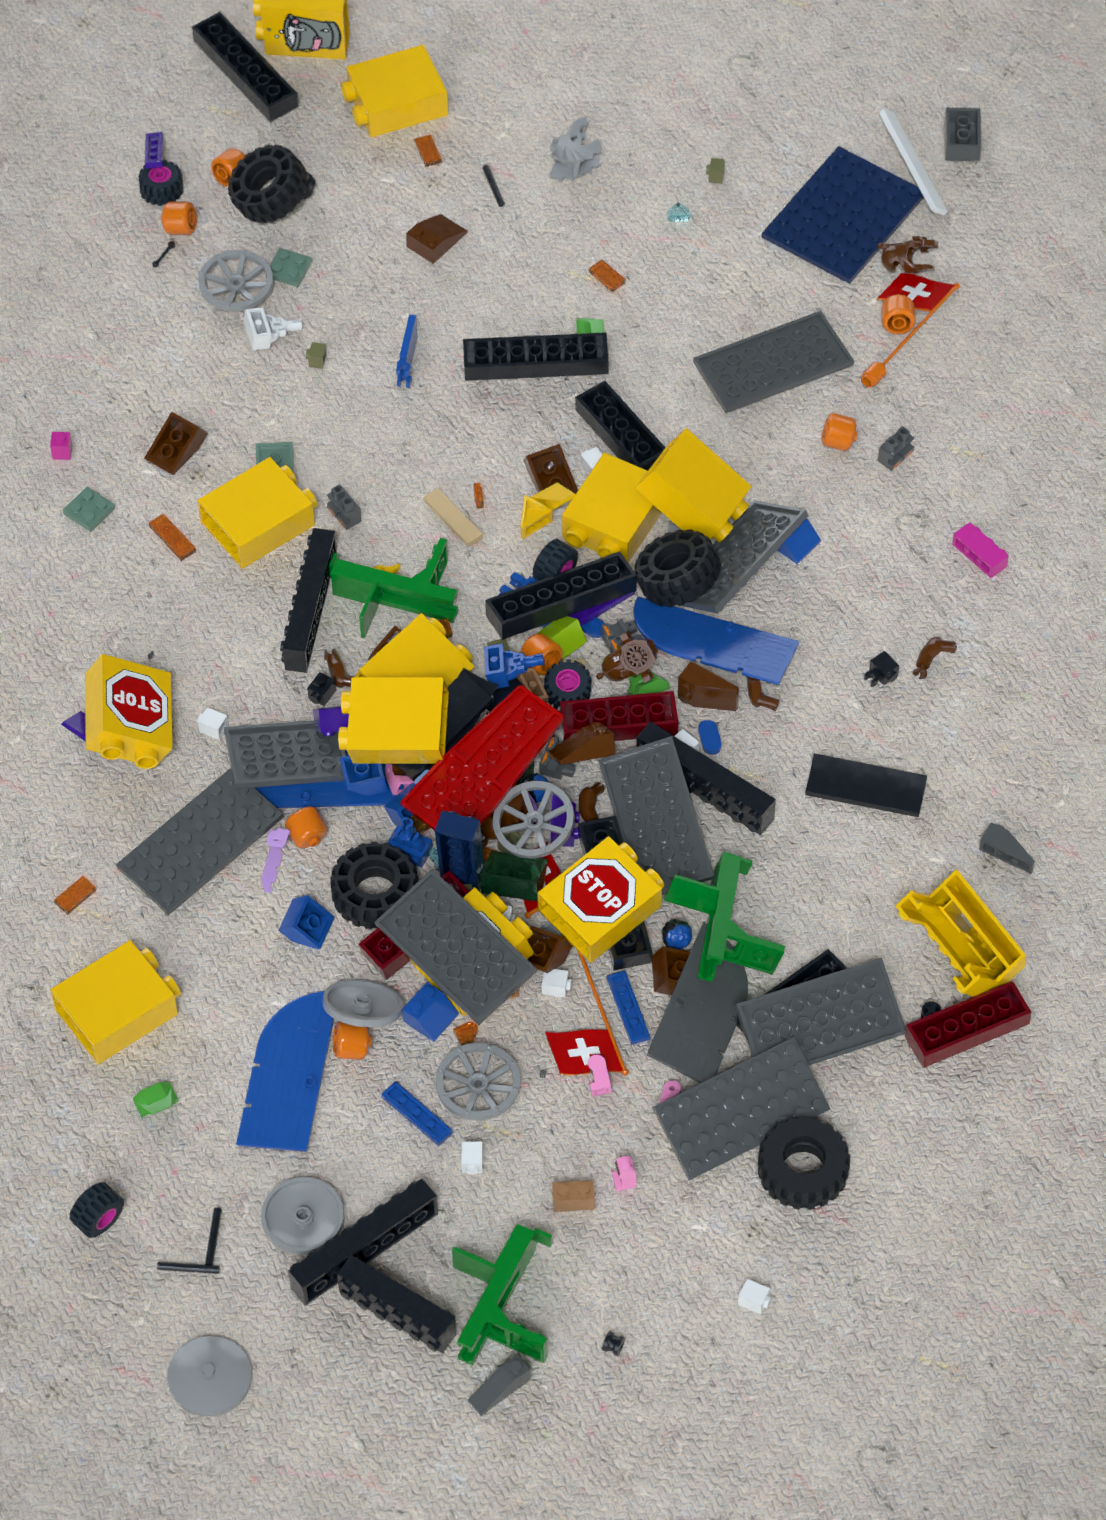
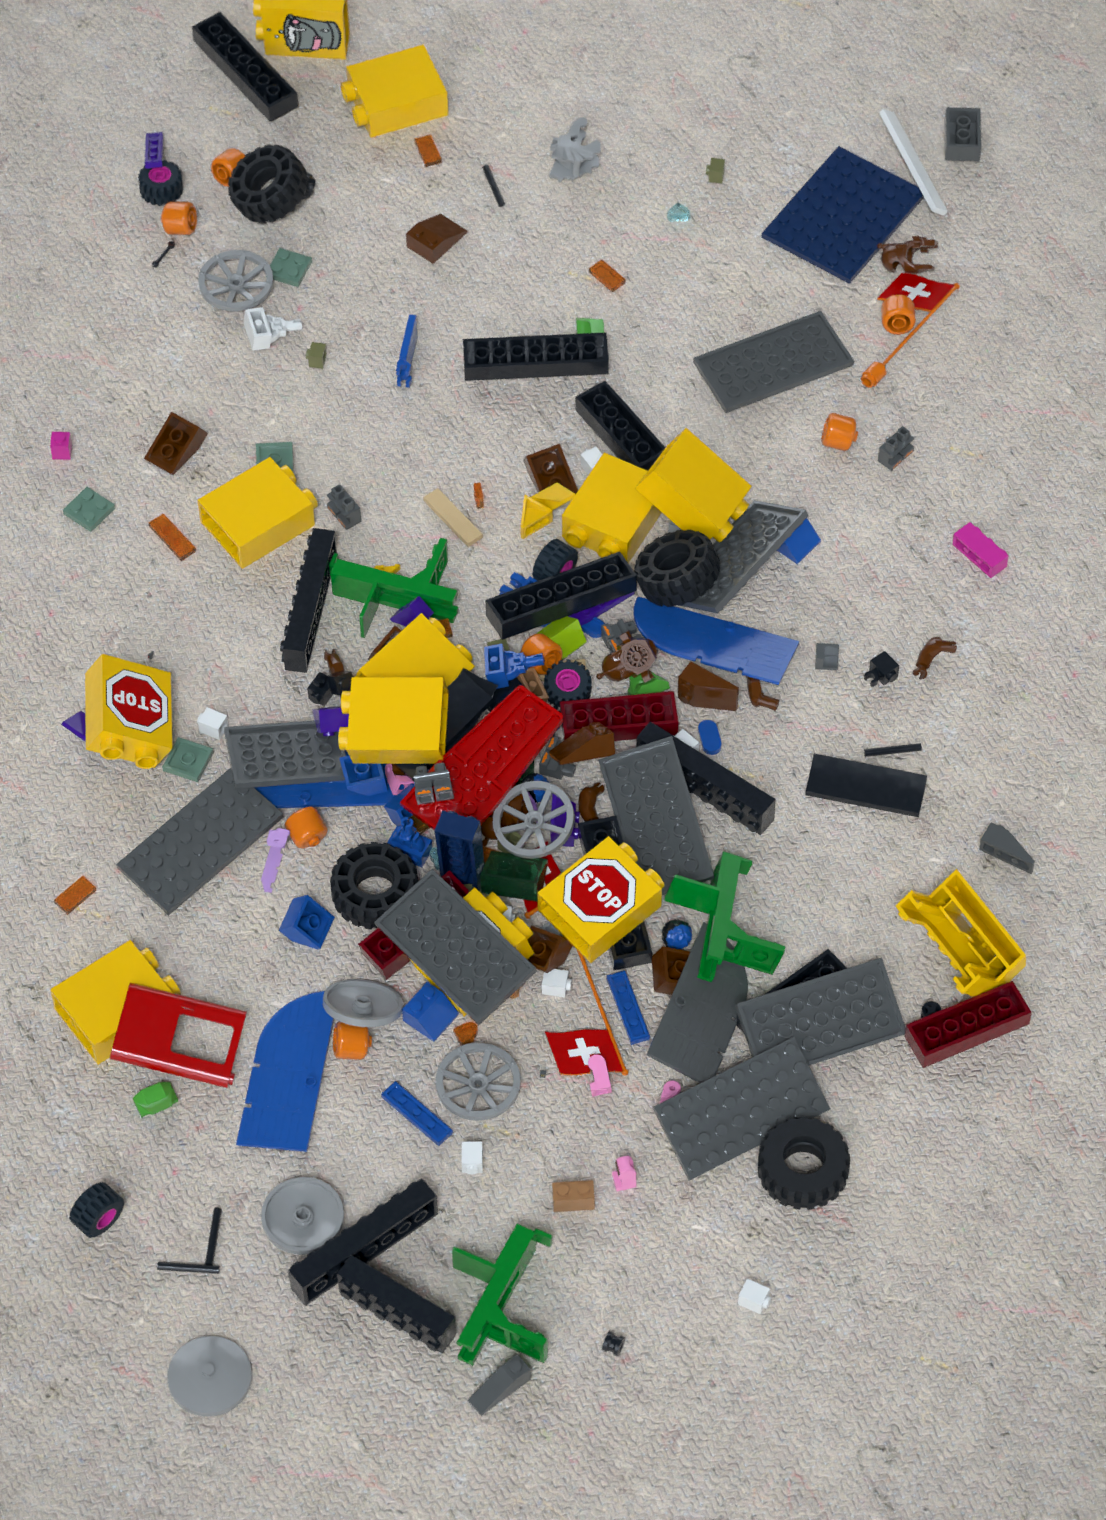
none -> red piece [110,983,247,1088]
none -> sand green plate [162,737,214,782]
none -> black brick [327,670,353,699]
none -> dark purple slope [390,596,434,627]
none -> dark grey hips [413,763,454,805]
none -> dark grey panel [815,643,839,670]
none -> black bar [864,743,922,757]

